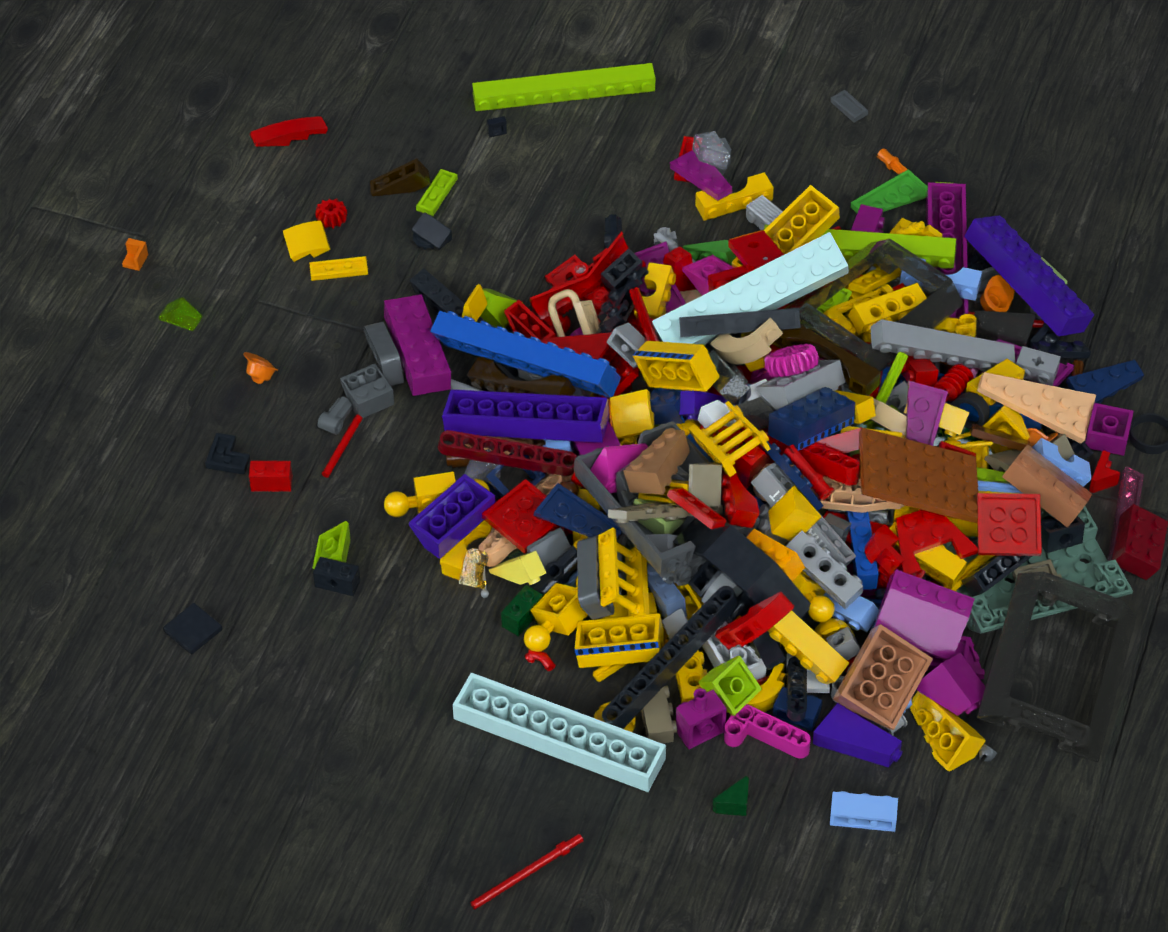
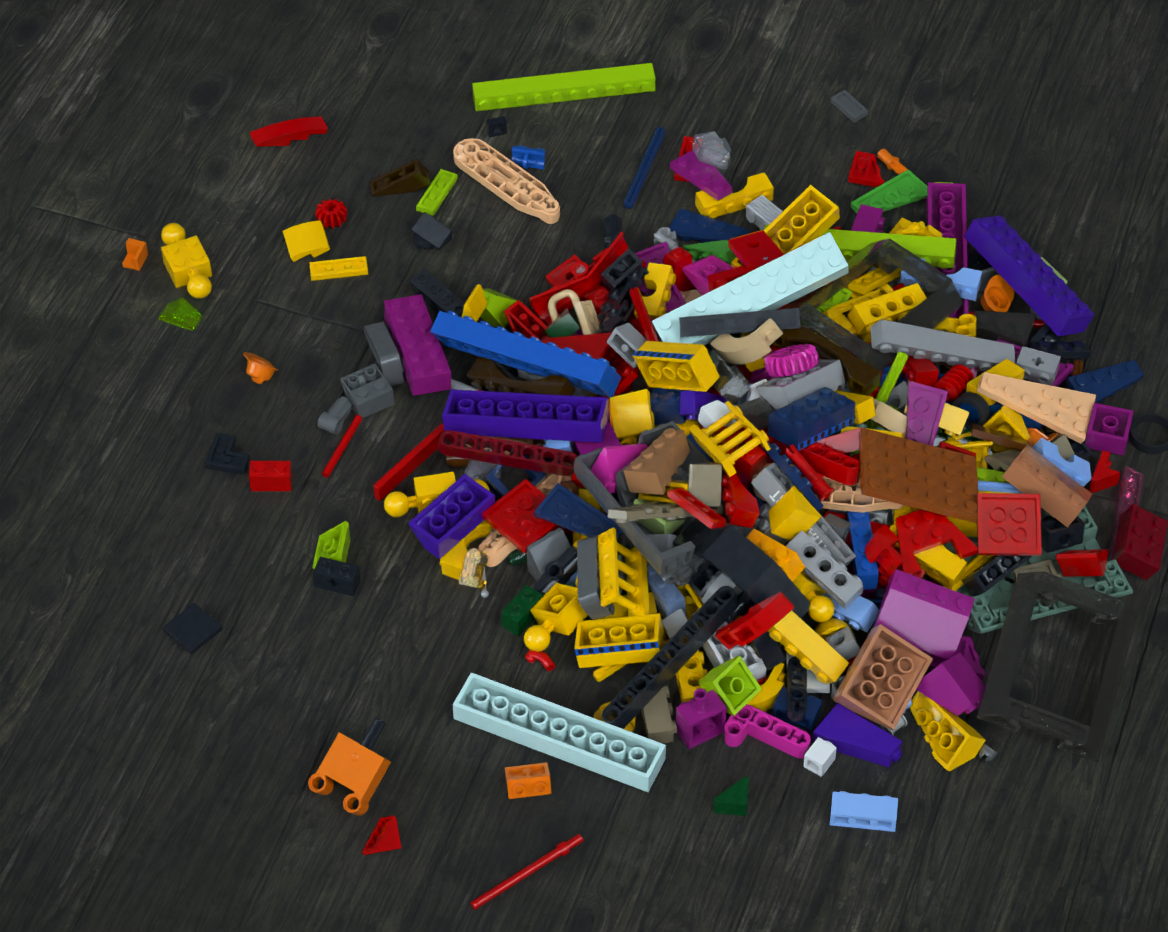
light yellow slope [489,551,546,585] -> none
none -> yellow brick [161,223,212,299]
none -> orange piece [308,717,391,816]
none -> red slope [361,815,401,855]
none -> red tile [373,389,481,501]
none -> light nougat beam [453,138,560,224]
none -> orange bracket [505,762,551,799]
none -> blue hips [511,145,546,169]
none -> dark green slope [545,308,580,338]
none -> dark blue axle [623,127,665,209]
none -> dark blue wing [669,208,750,243]
none -> white brick [803,737,837,777]
none -> red wing [848,151,884,187]
none -> red slope [1056,549,1108,577]

